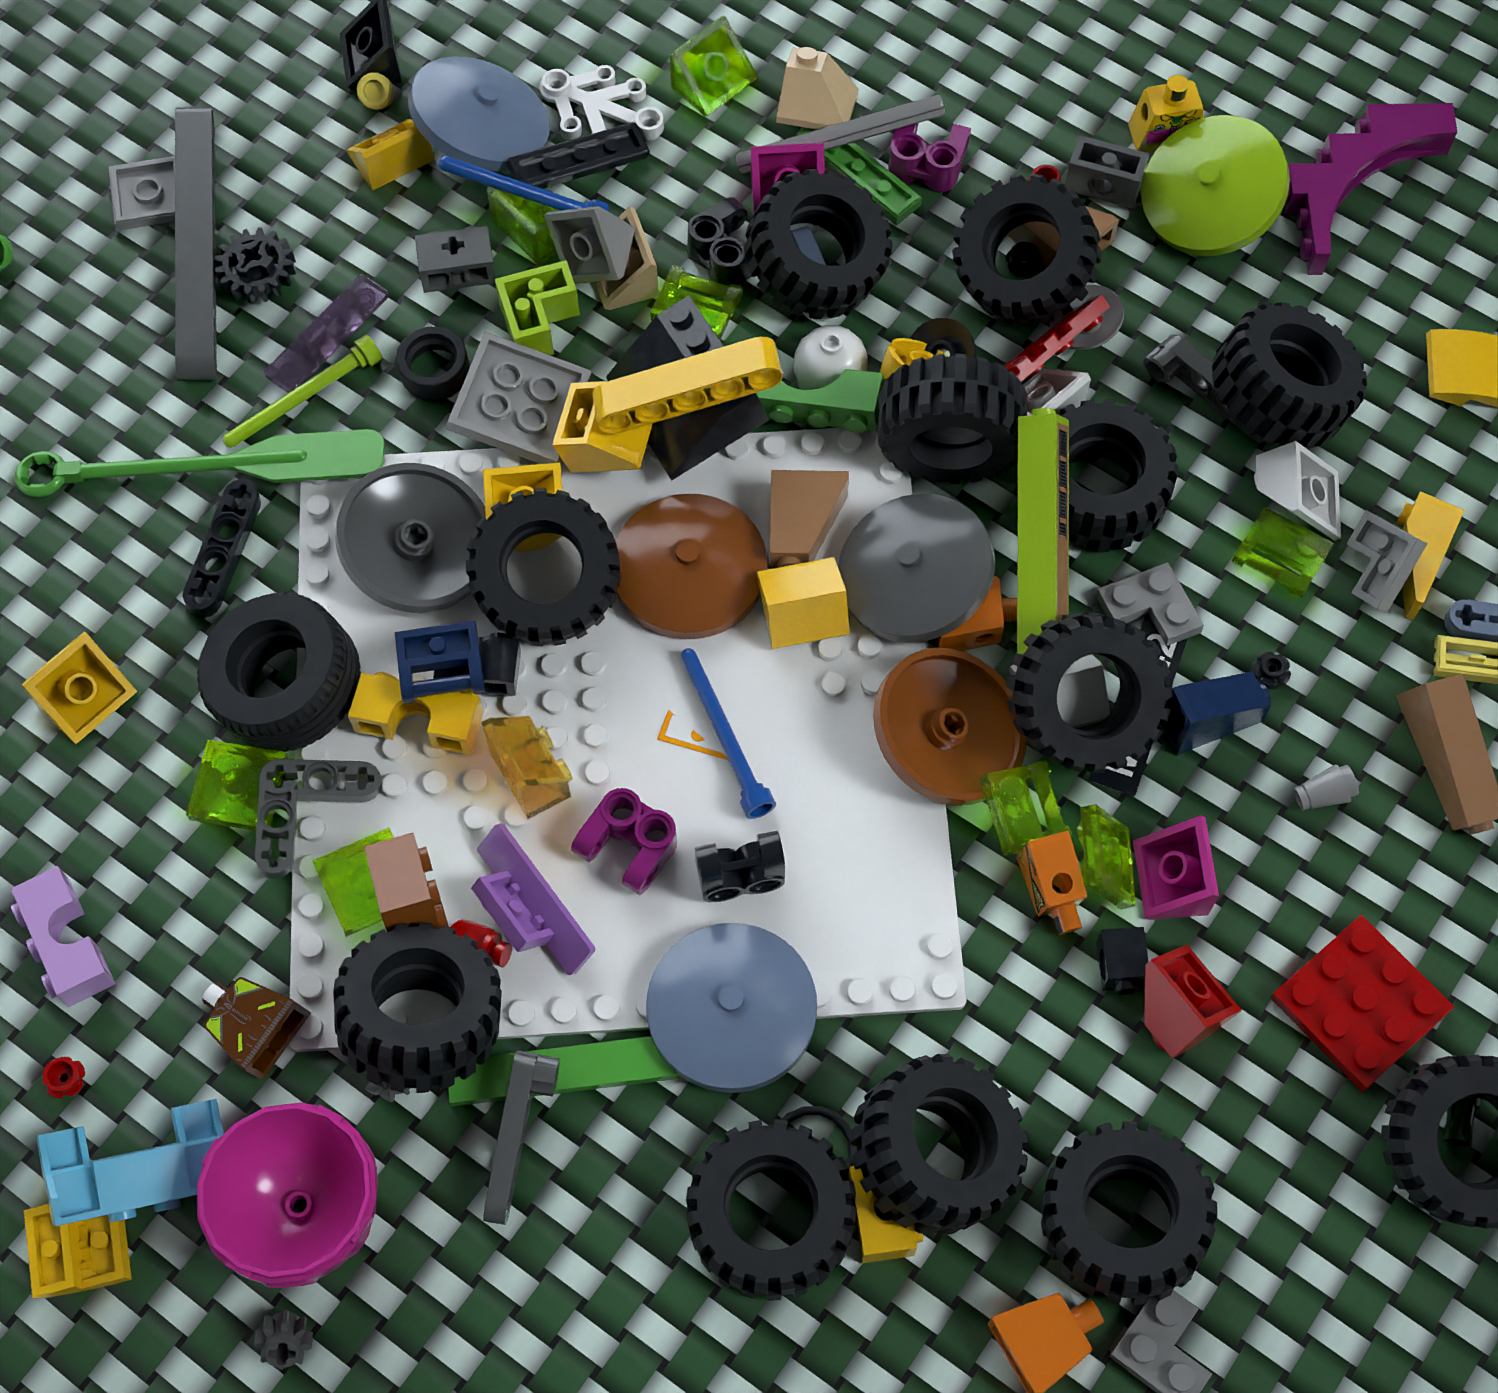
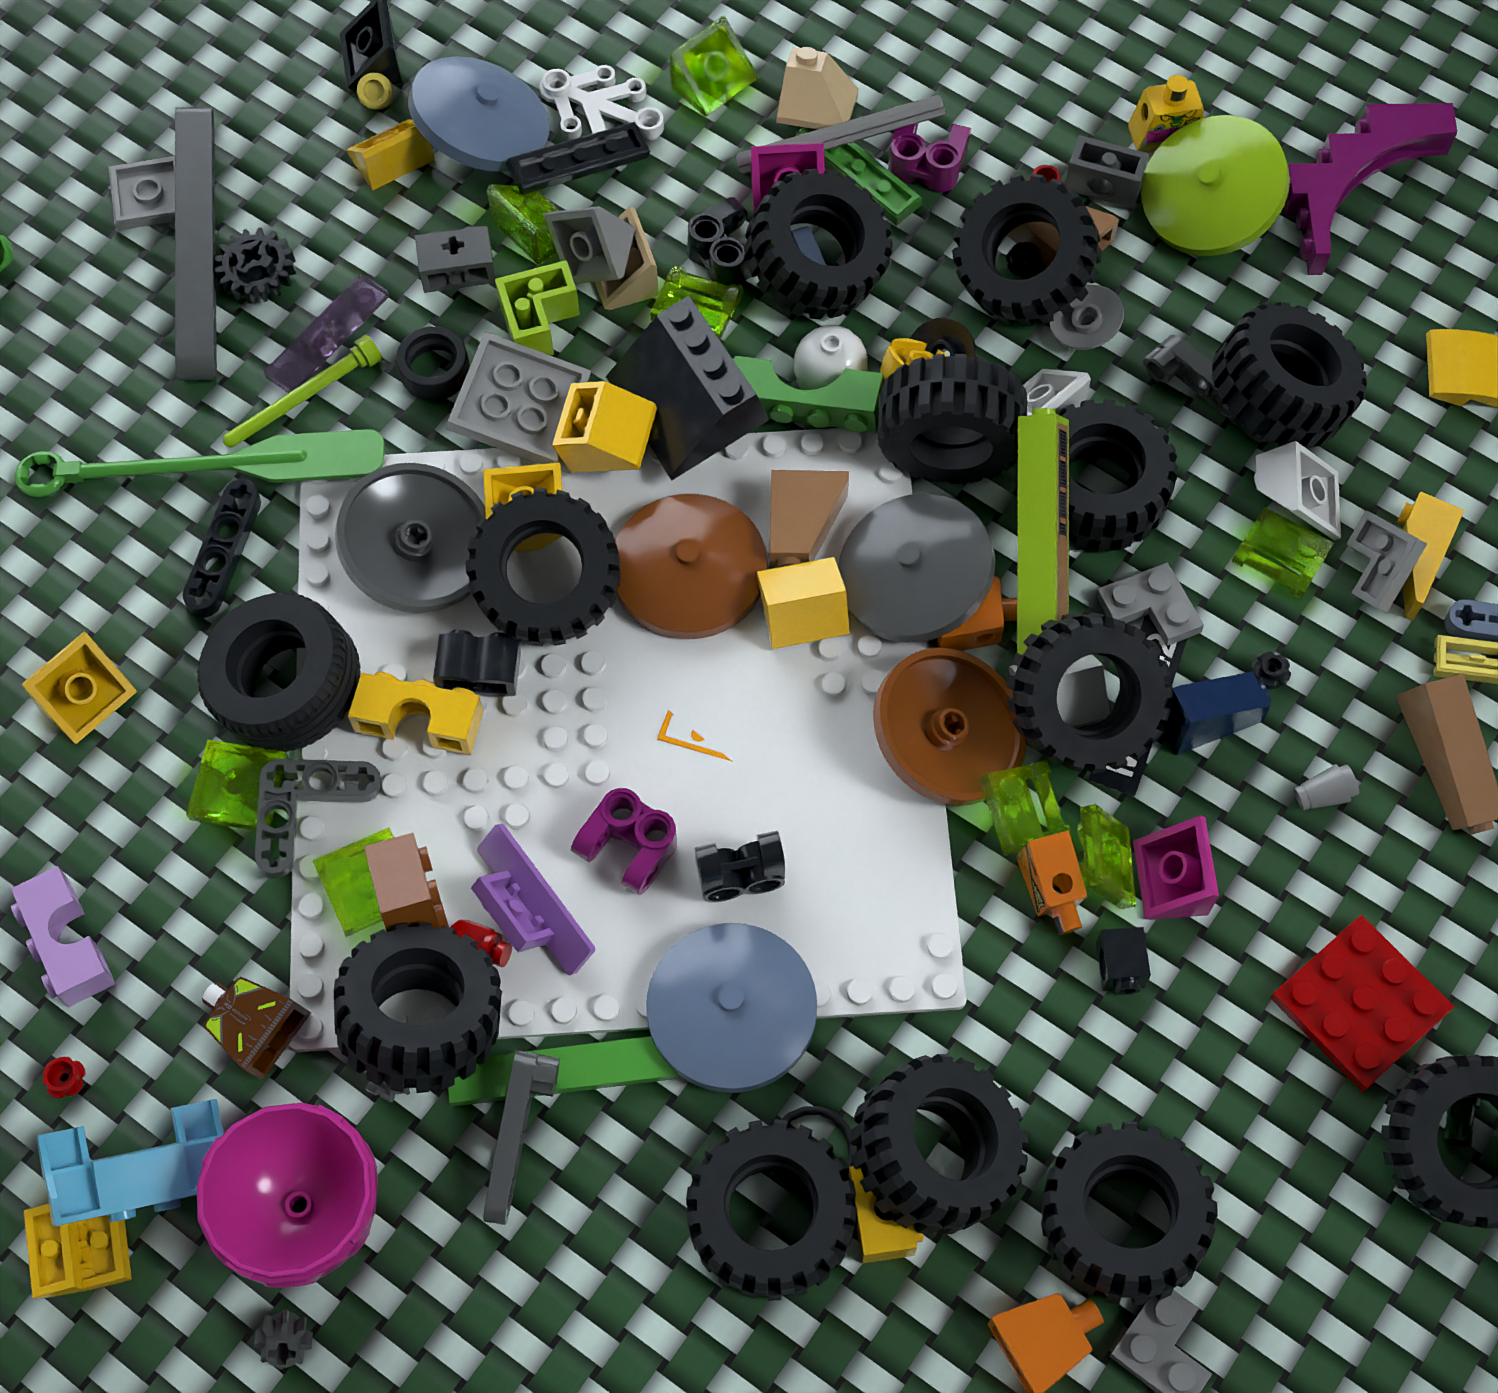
dark blue plate [394,620,485,704] -> none
blue piece [438,156,609,211] -> none
clear yellow slope [481,716,573,819] -> none
yellow beam [592,336,783,434] -> none
blue piece [681,648,776,819] -> none
red wing [1003,295,1110,382] -> none
red slope [1145,945,1242,1059] -> none

